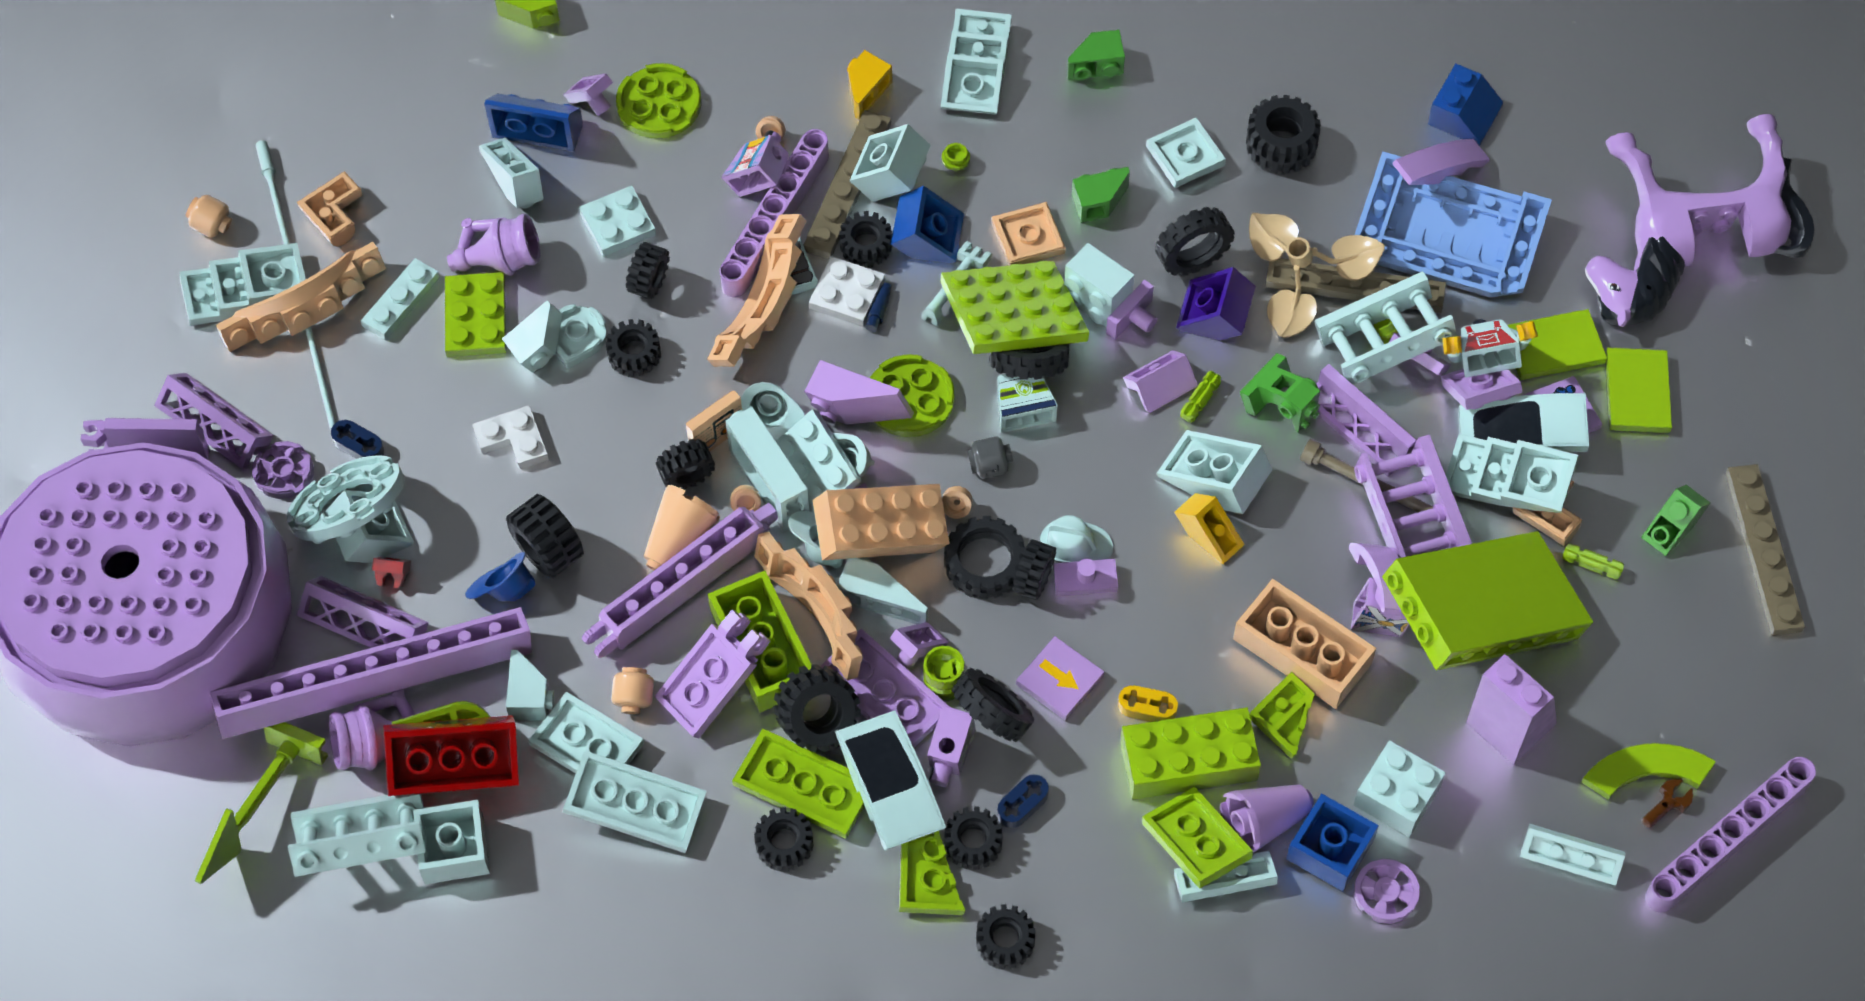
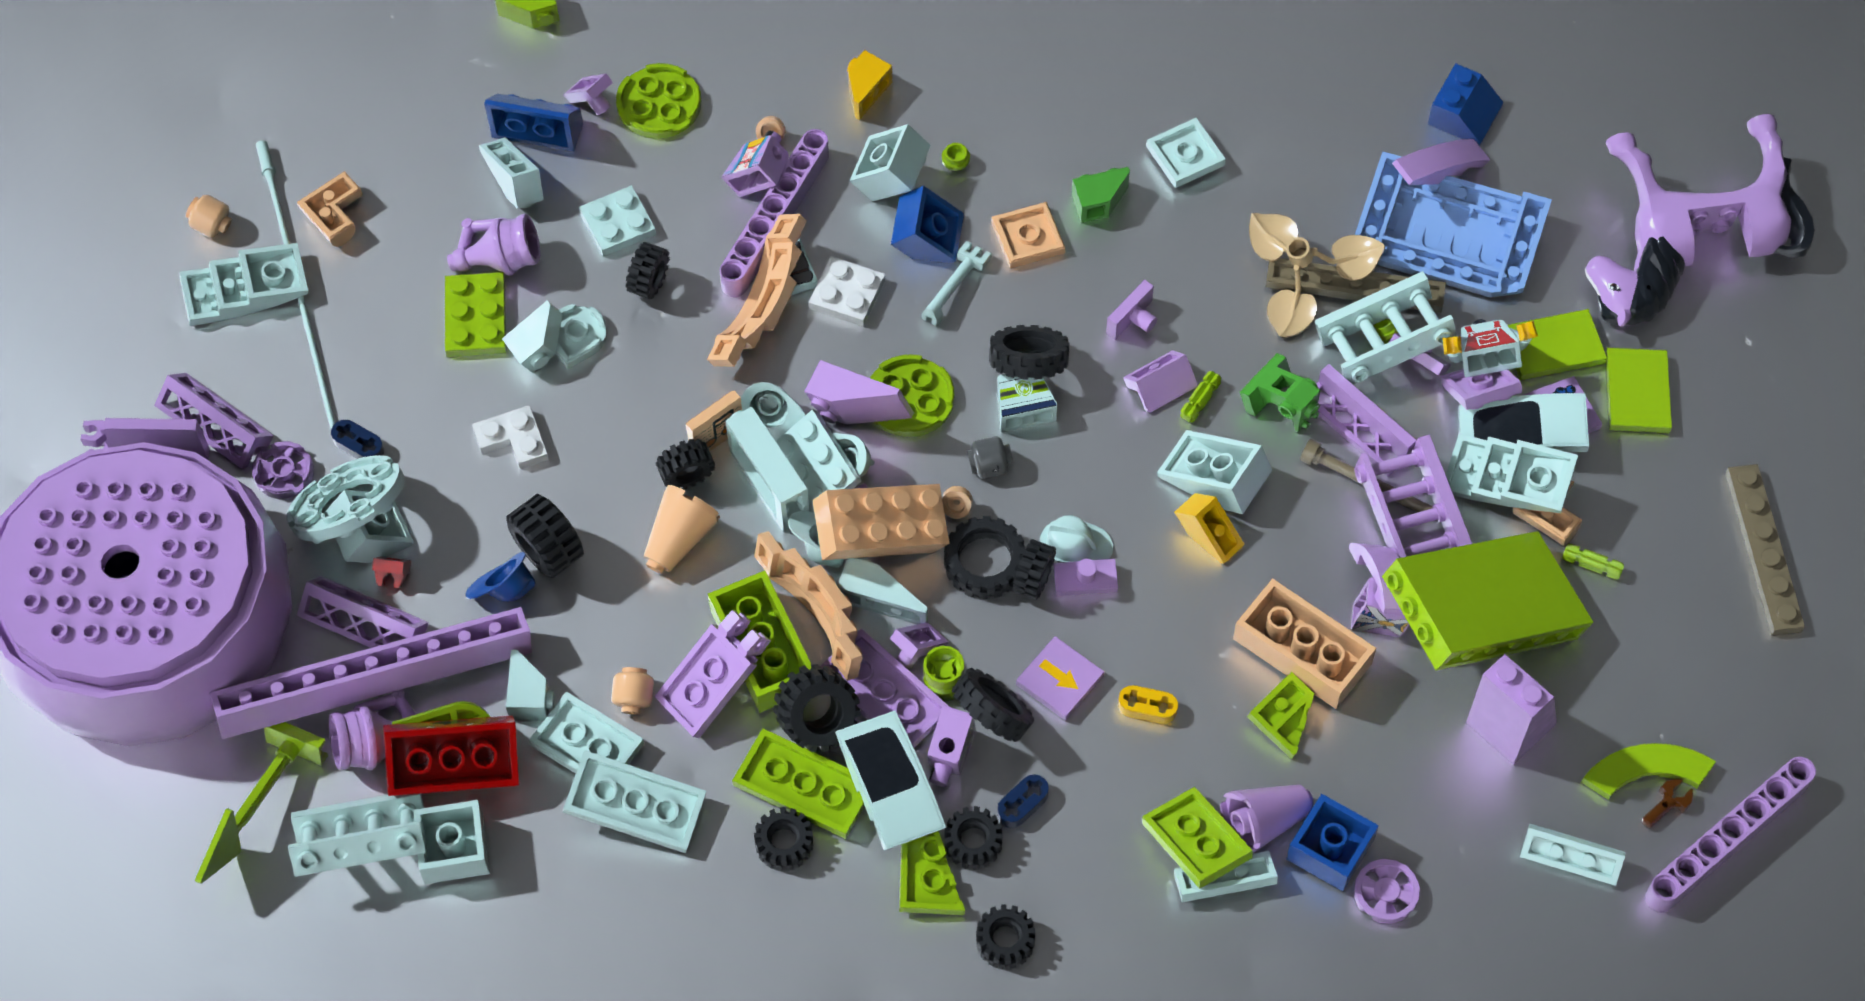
light nougat piece [216,242,386,352] -> none
light aqua plate [361,258,440,340] -> none
lavender hinge [582,503,778,658] -> none
black tyre [606,319,661,377] -> none
light nougat tile [730,485,761,512] -> none
dark tan plate [803,110,891,259] -> none
black tyre [839,211,892,268] -> none
dark blue animal [866,282,892,332] -> none
lime plate [940,261,1089,354] -> none
light aqua slope [941,9,1012,115] -> none
light aqua brick [1064,243,1134,328] -> none
bright green slope [1067,30,1125,80] -> none
lime brick [1120,707,1261,800] -> none
black tyre [1155,207,1235,276] -> none
dark purple slope [1176,267,1256,341] -> none
black tyre [1246,95,1321,174] -> none
light aqua brick [1353,740,1446,838] -> none
bright green slope [1641,485,1711,556] -> none

